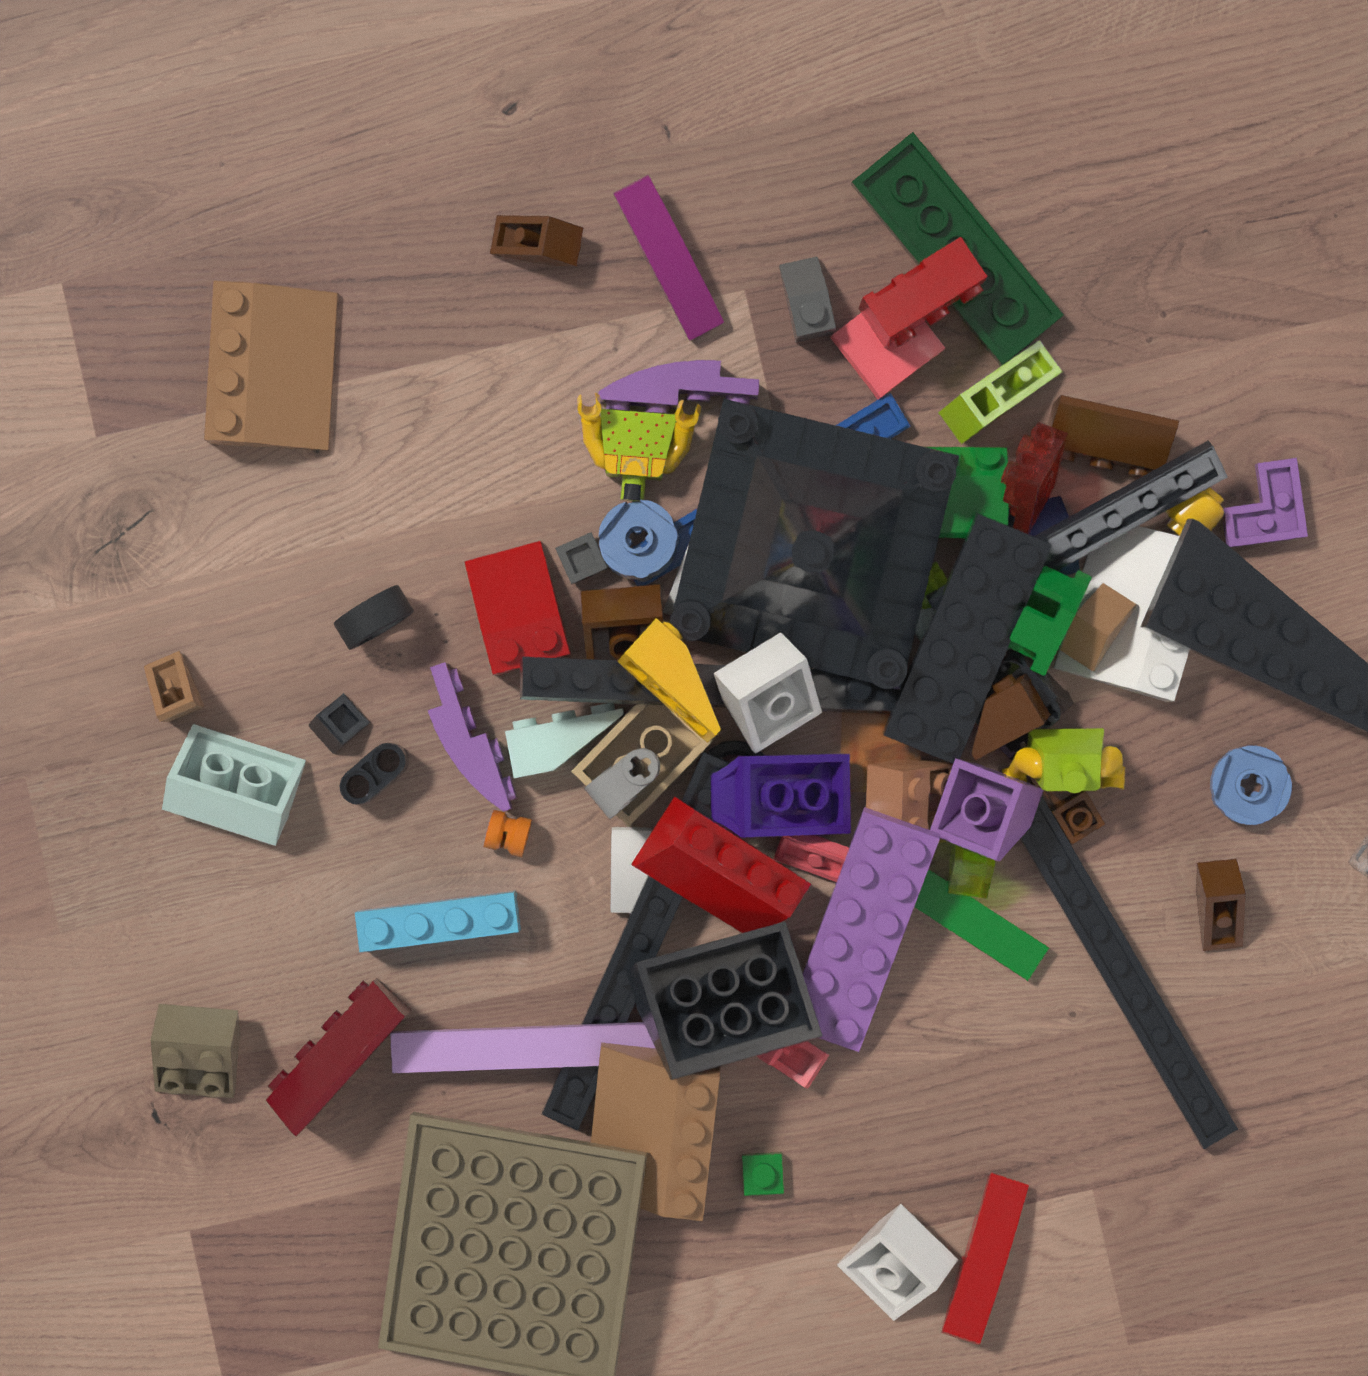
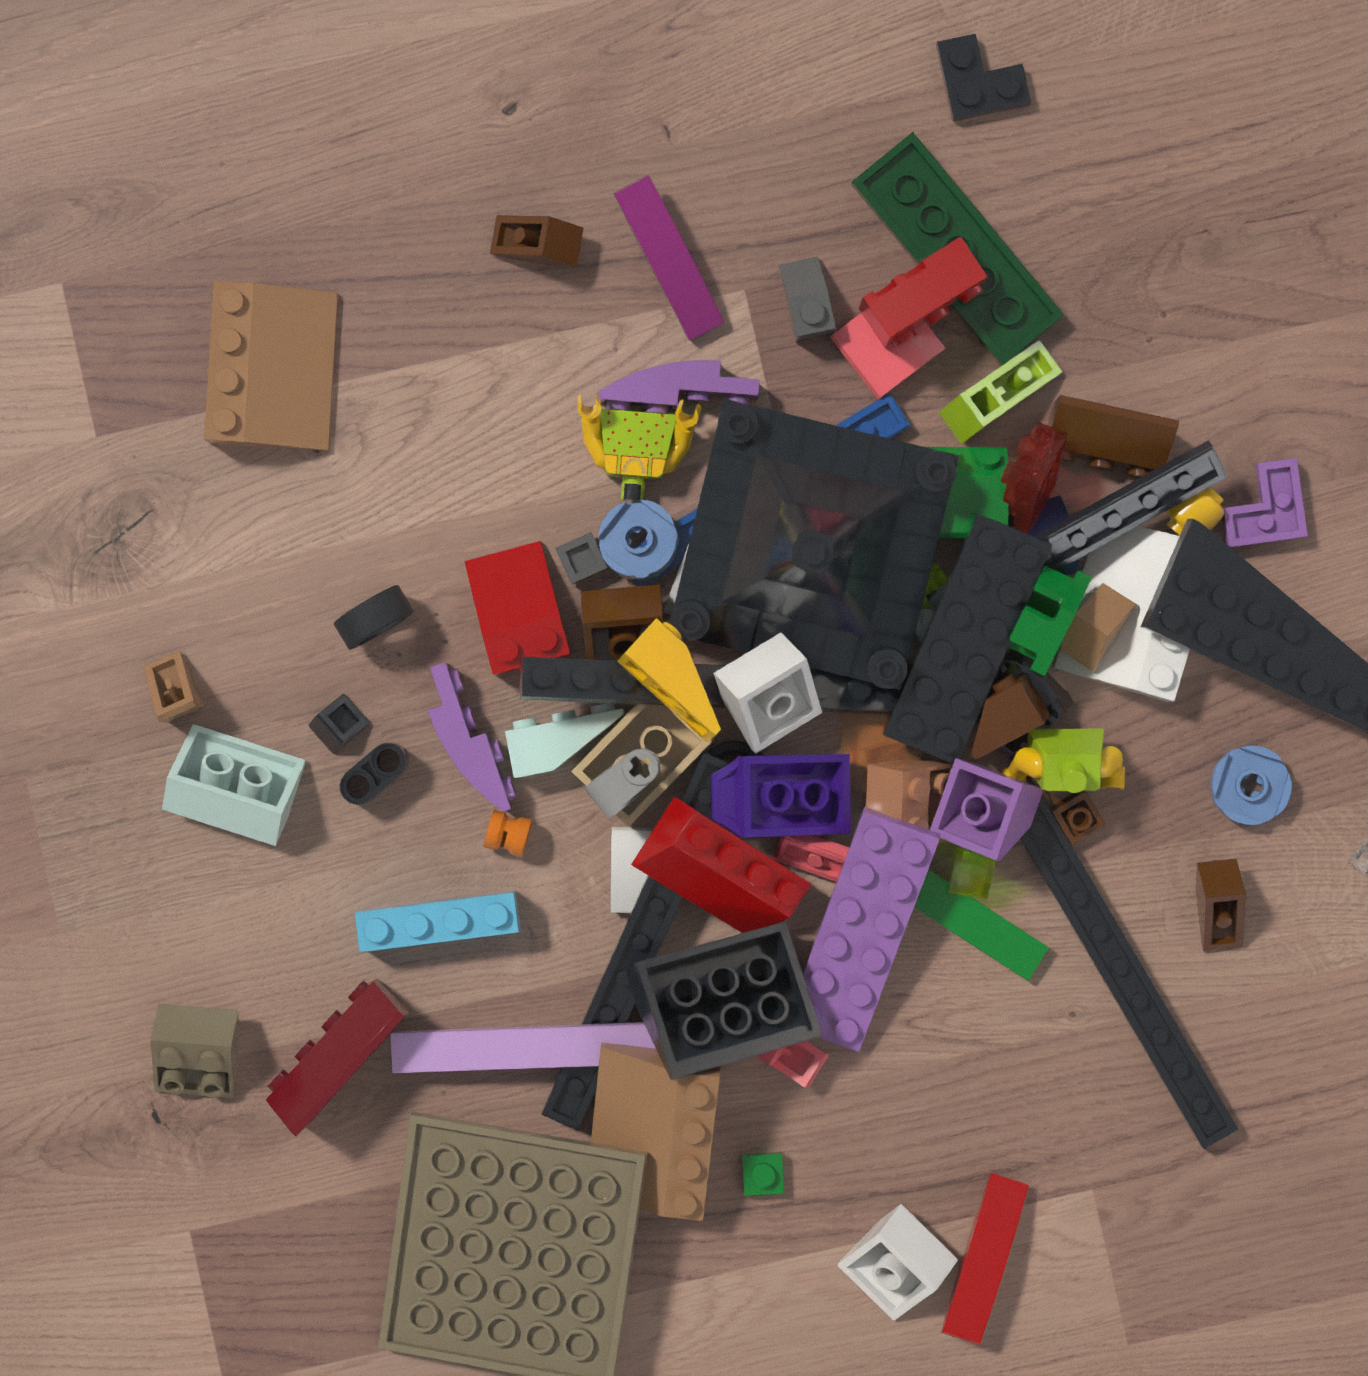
none -> black plate [936,33,1031,122]

